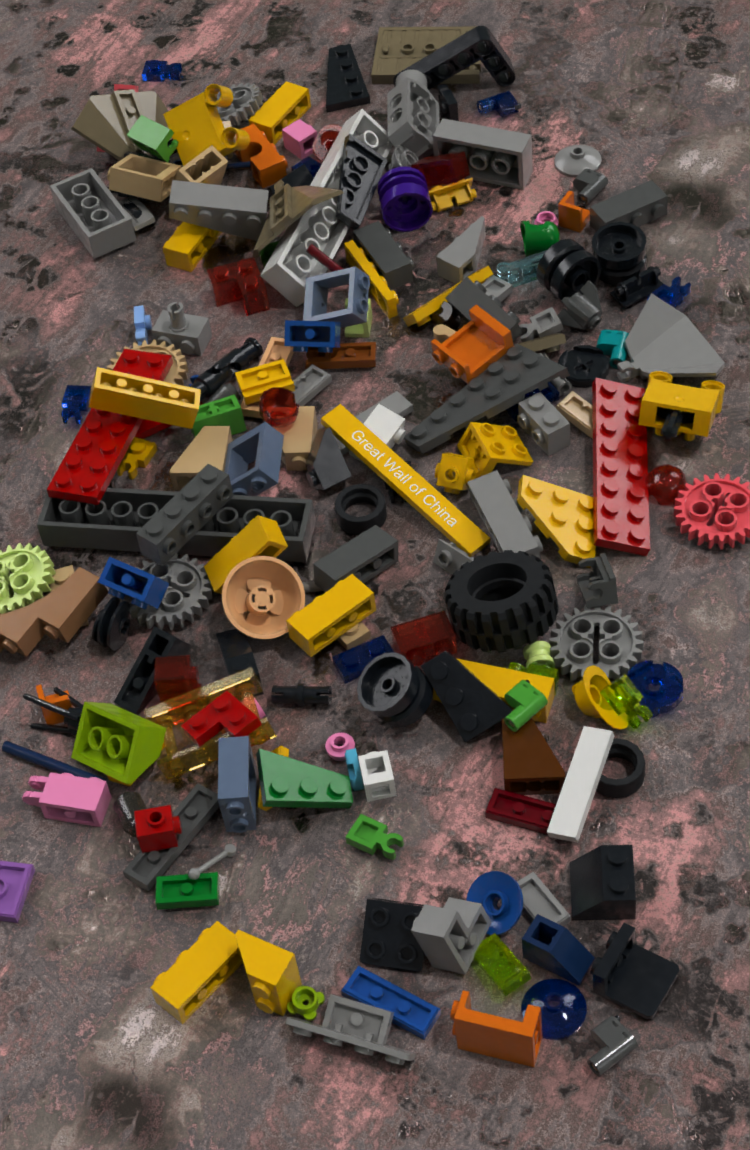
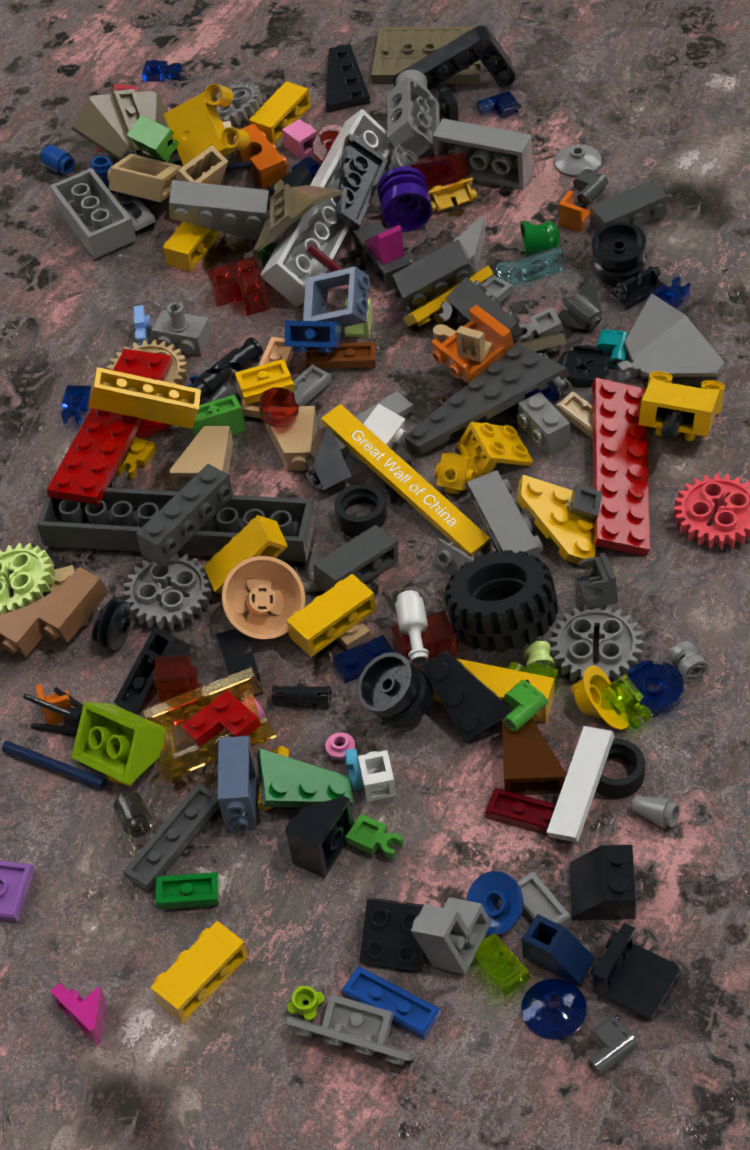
bright pink hinge [22,772,112,827] -> none
blue brick [98,557,169,610] -> none
red brick [134,805,182,853] -> none
light grey hinge [188,844,236,880] -> none
sand blue window [224,422,284,496] -> none
yellow slope [235,930,302,1016] -> none
yellow plate [344,240,399,319] -> none
orange panel [450,990,543,1067] -> none
bright pink plate [534,211,559,227] -> none
black wheel [536,239,601,303] -> none
clear red hair [645,464,687,505] -> none
none -> blue brick [40,145,75,175]
none -> dark pink slope [50,983,106,1046]
none -> blue cone [90,156,113,189]
none -> black slope [285,796,354,878]
none -> dark pink slope [364,225,404,265]
none -> dark grey brick [393,239,476,308]
none -> white piece [395,590,429,665]
none -> tan bracket [456,326,492,363]
none -> dark grey plate [569,484,603,520]
none -> light grey cone [632,795,680,828]
none -> light grey wheel [668,641,708,682]

